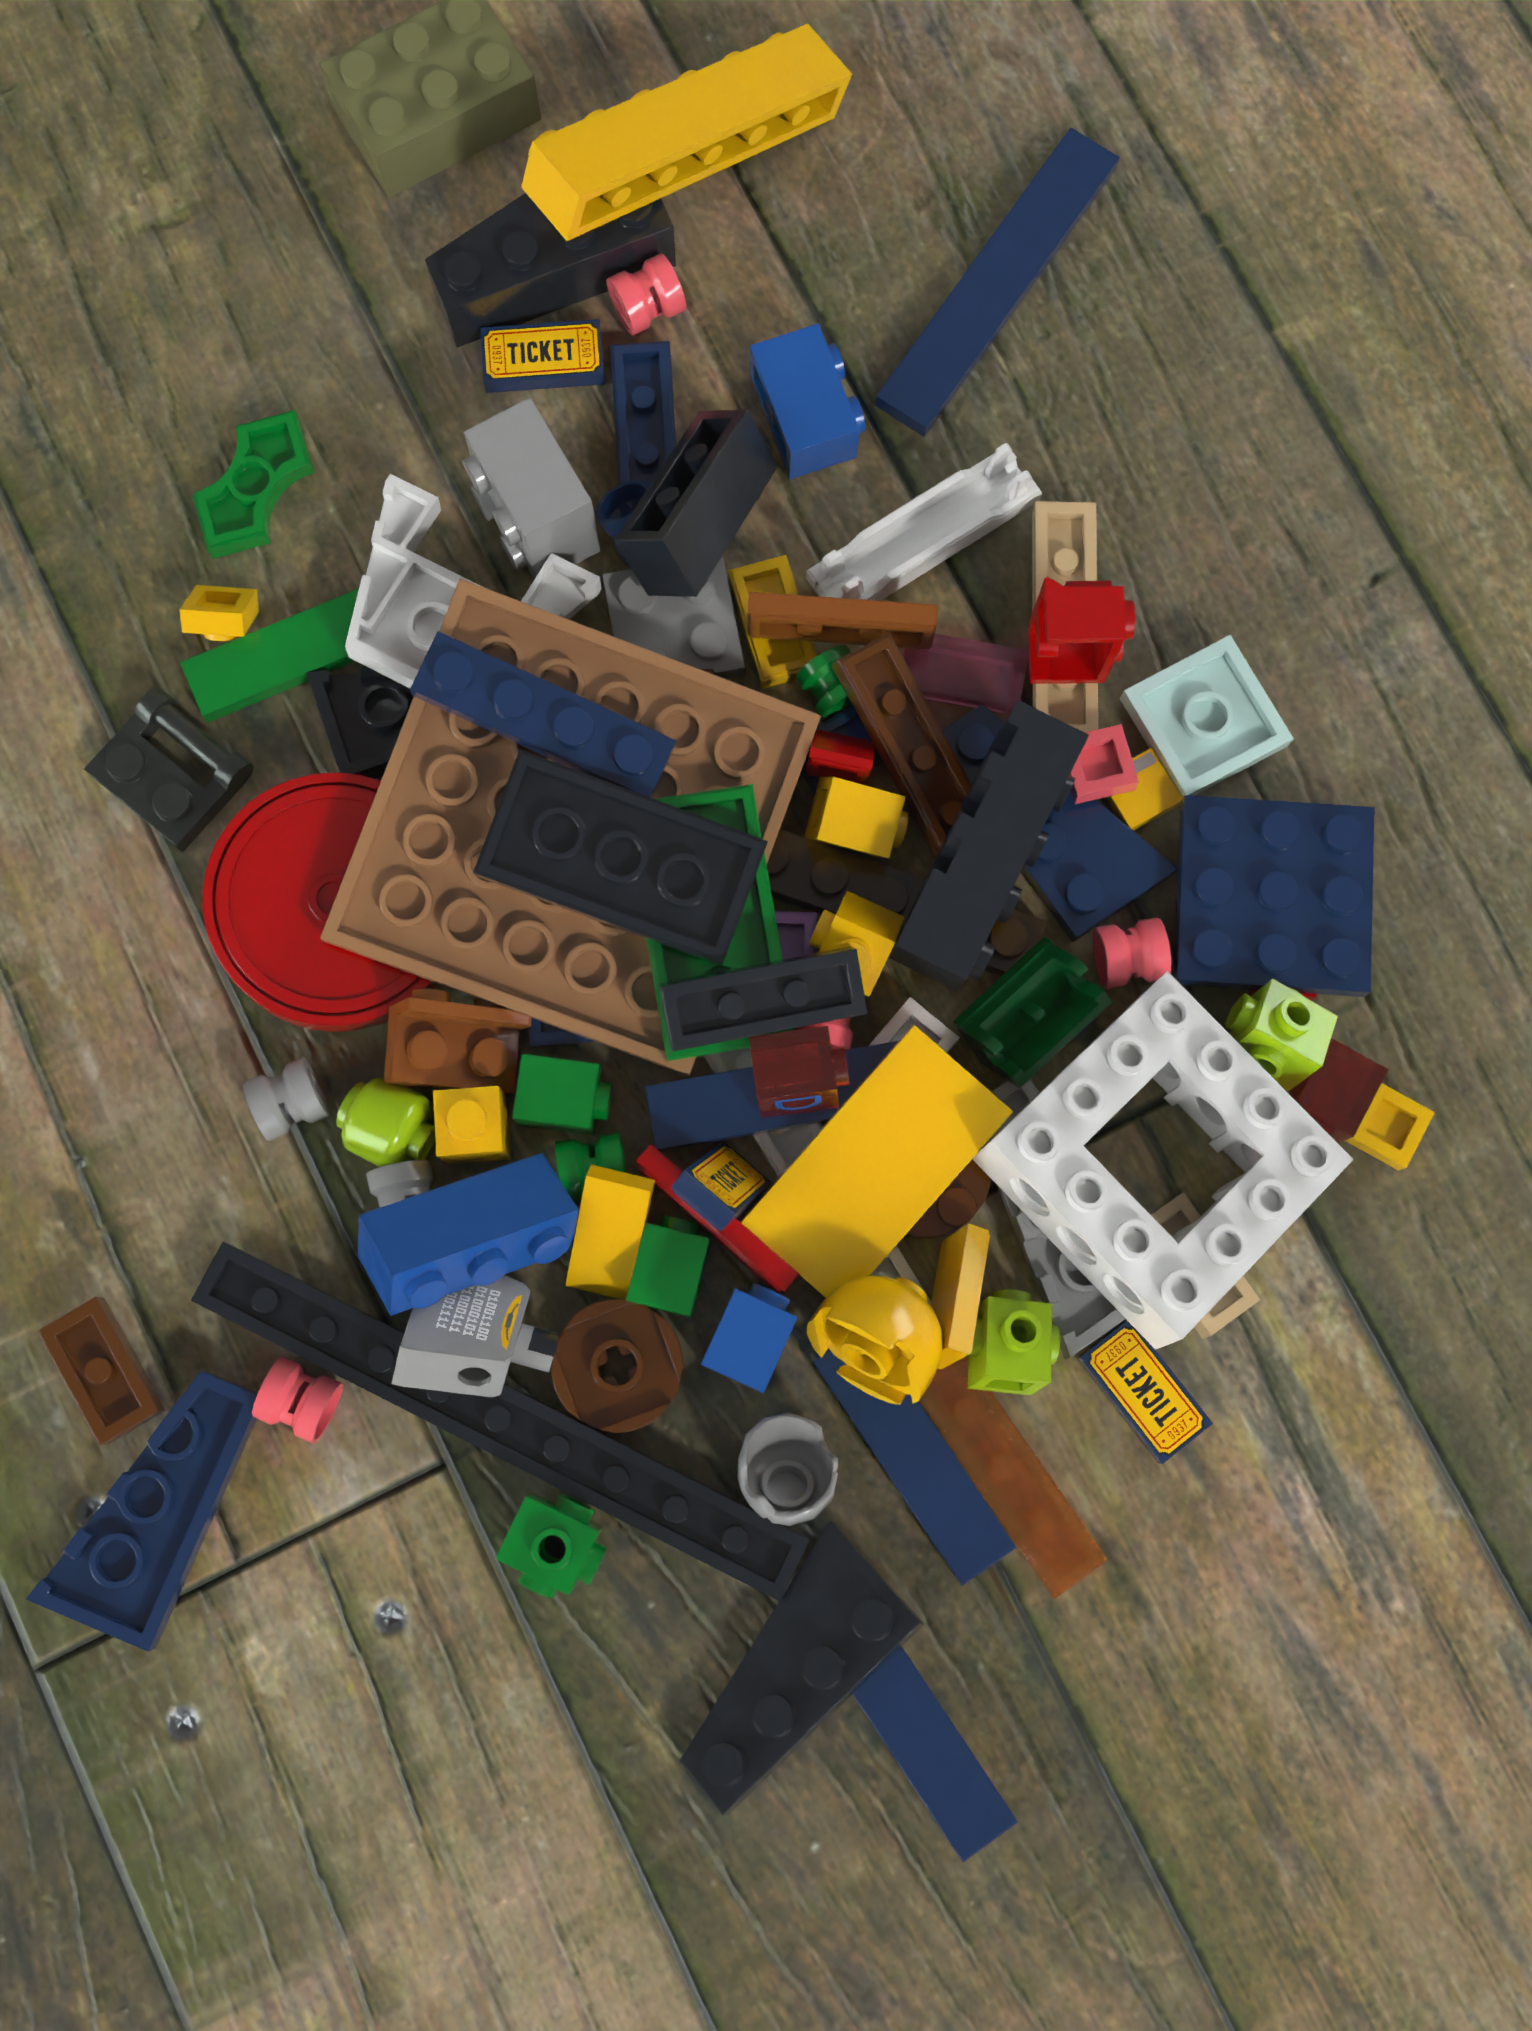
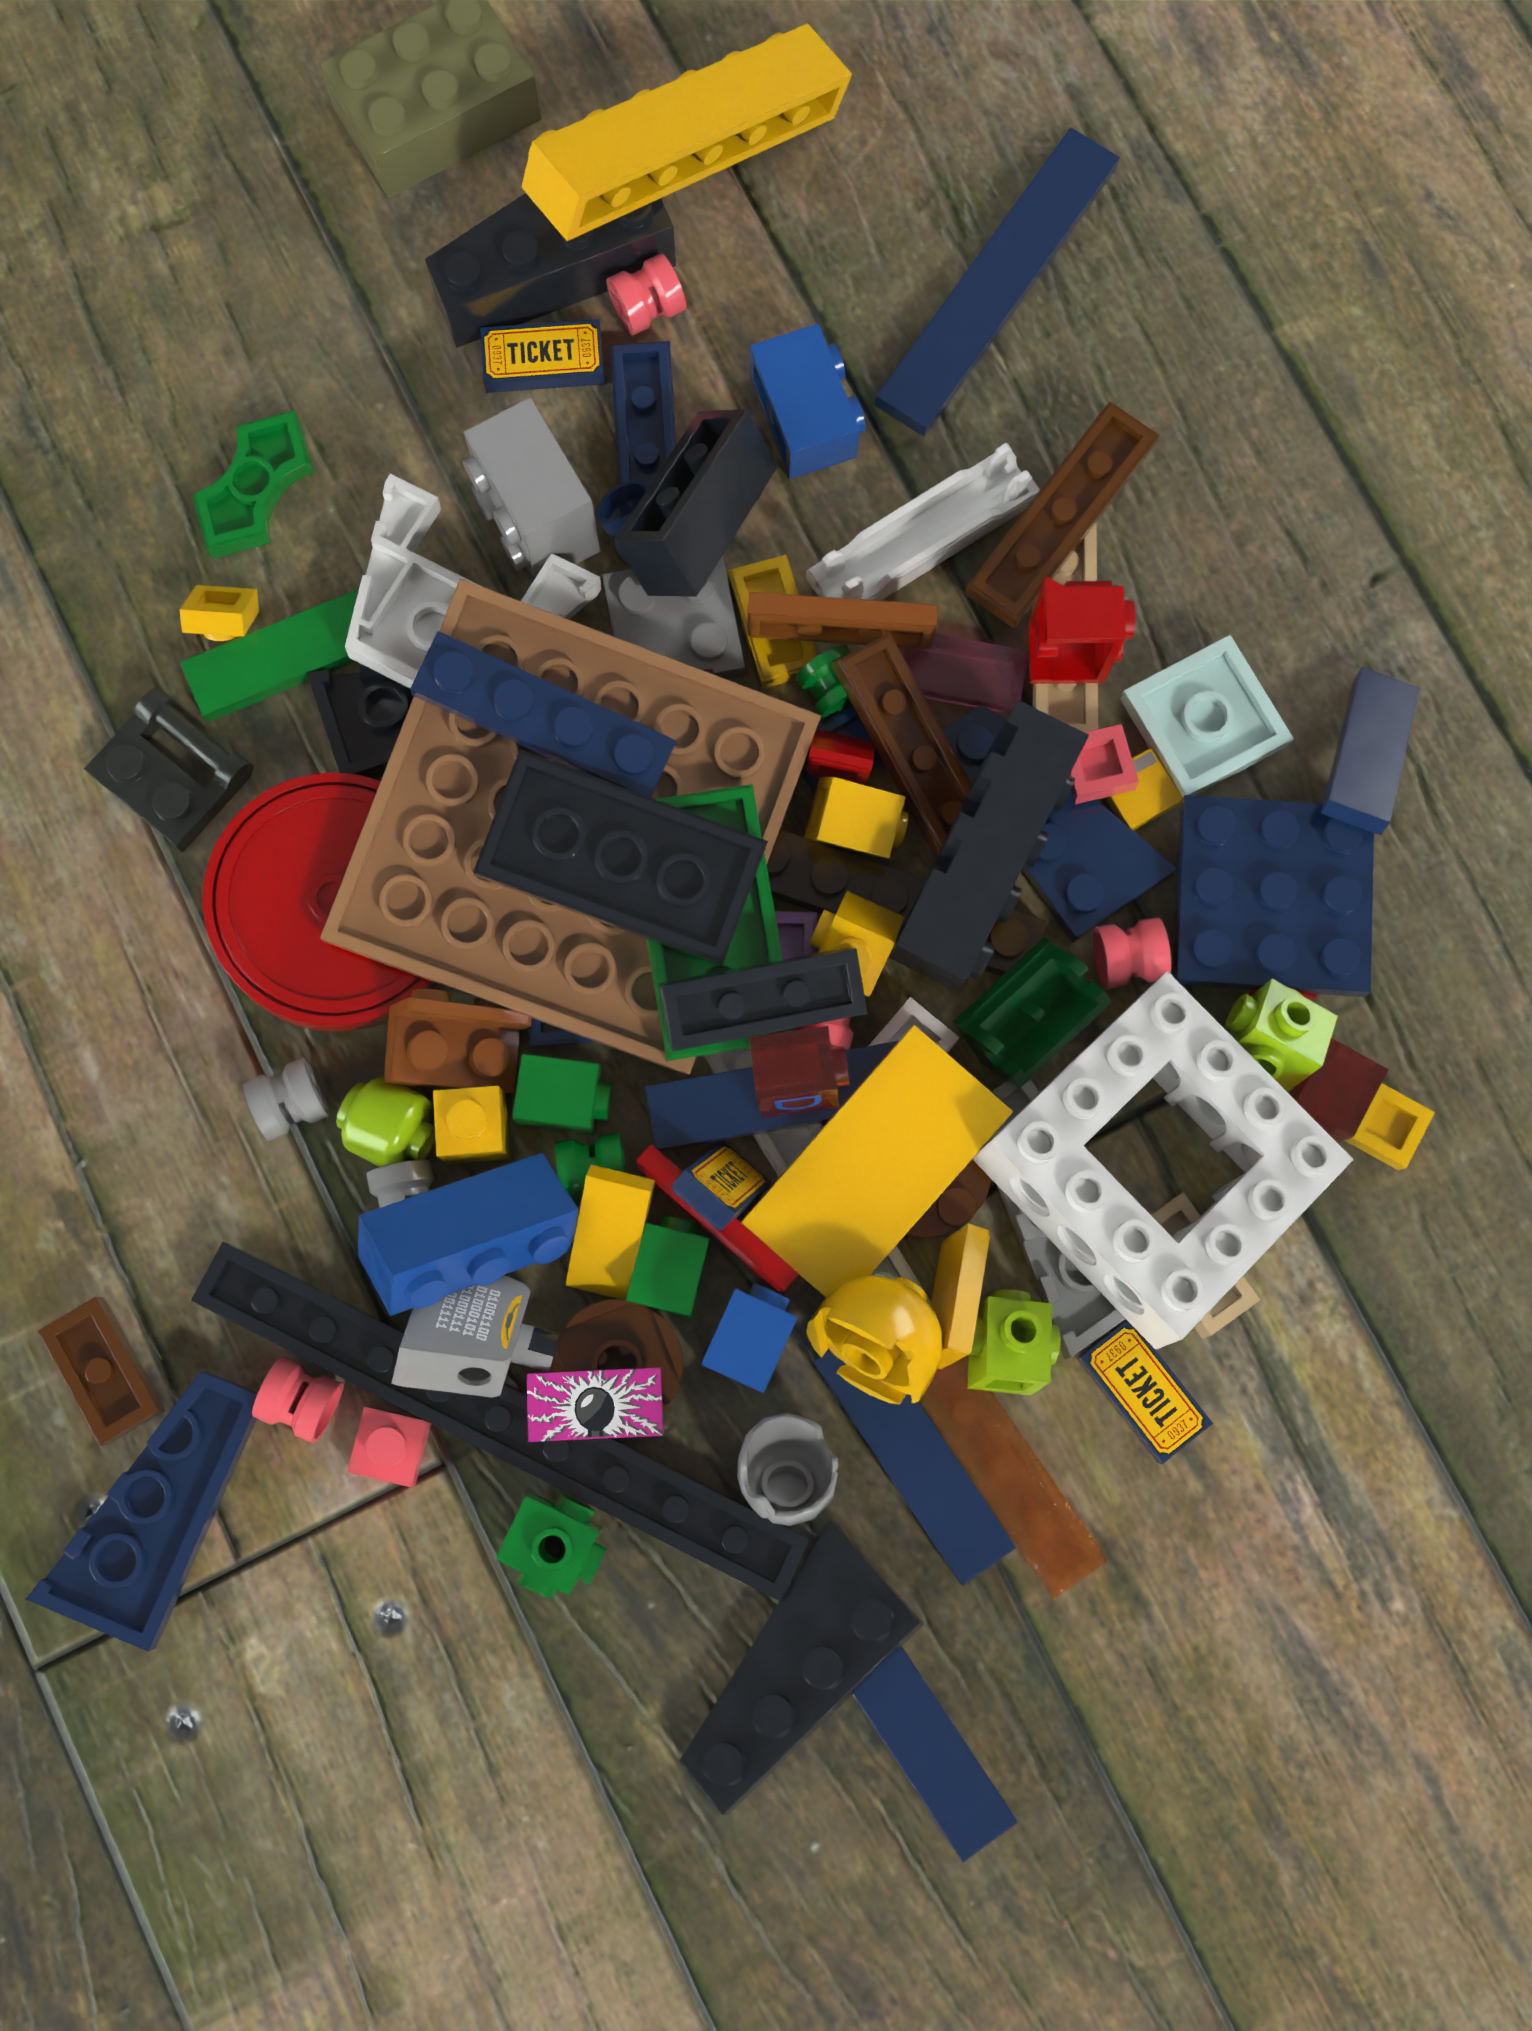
none -> coral plate [347,1406,431,1487]
none -> tile [527,1368,664,1442]
none -> reddish brown tile [965,401,1160,629]
none -> dark blue tile [1321,667,1420,835]

